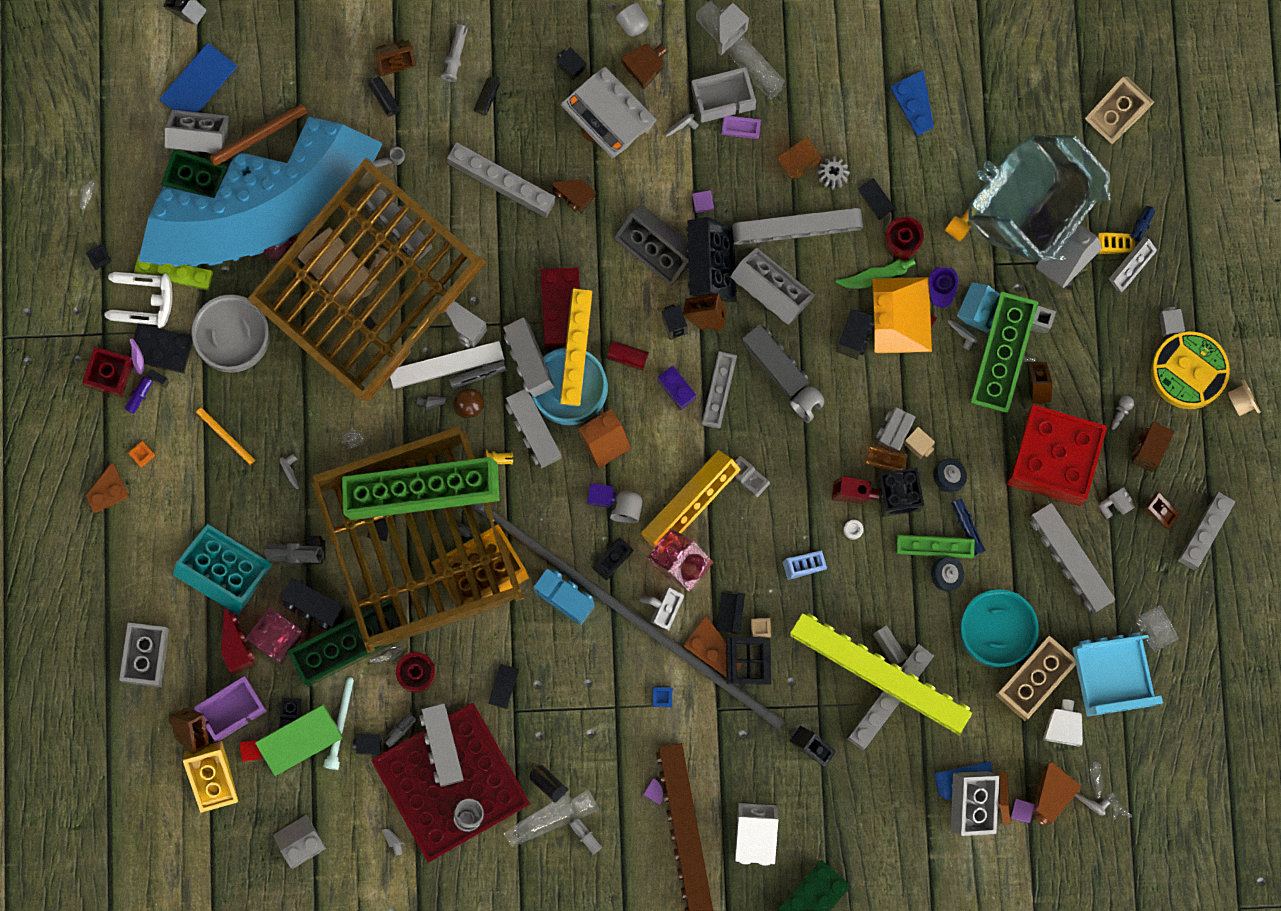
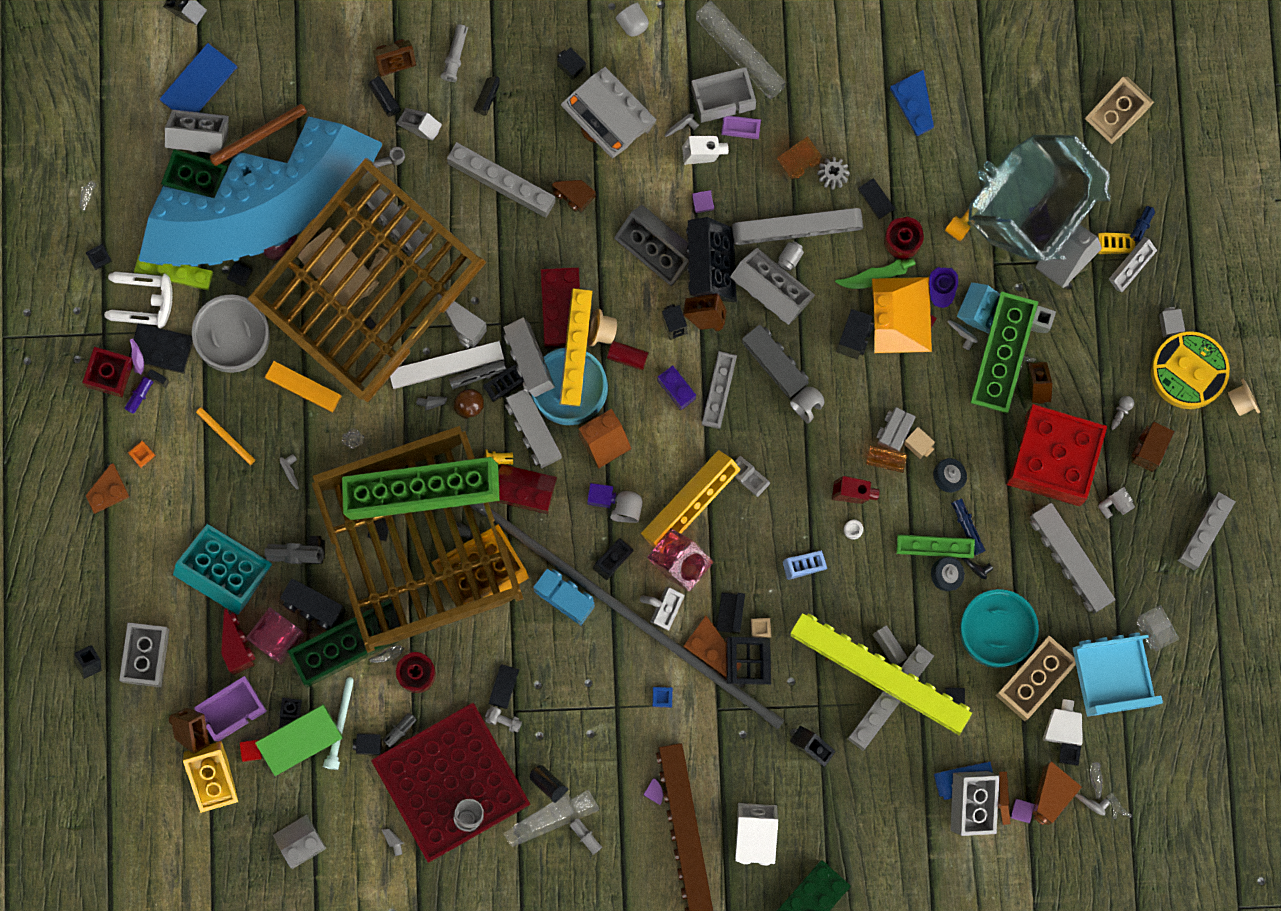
light grey brick [419,704,464,787] -> none
reddish brown torso [621,43,668,89] -> none
light grey slope [718,3,749,55] -> none
black brick [876,468,924,517] -> none
reddish brown slope [1144,492,1180,530] -> none
none -> black brick [74,645,102,679]
none -> black tile [227,262,253,288]
none -> light orange tile [265,361,342,413]
none -> light grey slope [397,108,442,141]
none -> black slope [483,365,525,402]
none -> light grey bar [485,706,522,733]
none -> dark red slope [494,464,557,515]
none -> tan piece [587,308,617,346]
none -> white torso [682,136,728,165]
none -> light grey brick [778,242,804,271]
none -> black tile [945,688,965,705]
none -> black bar [961,558,993,580]
none -> black tile [1058,743,1081,766]

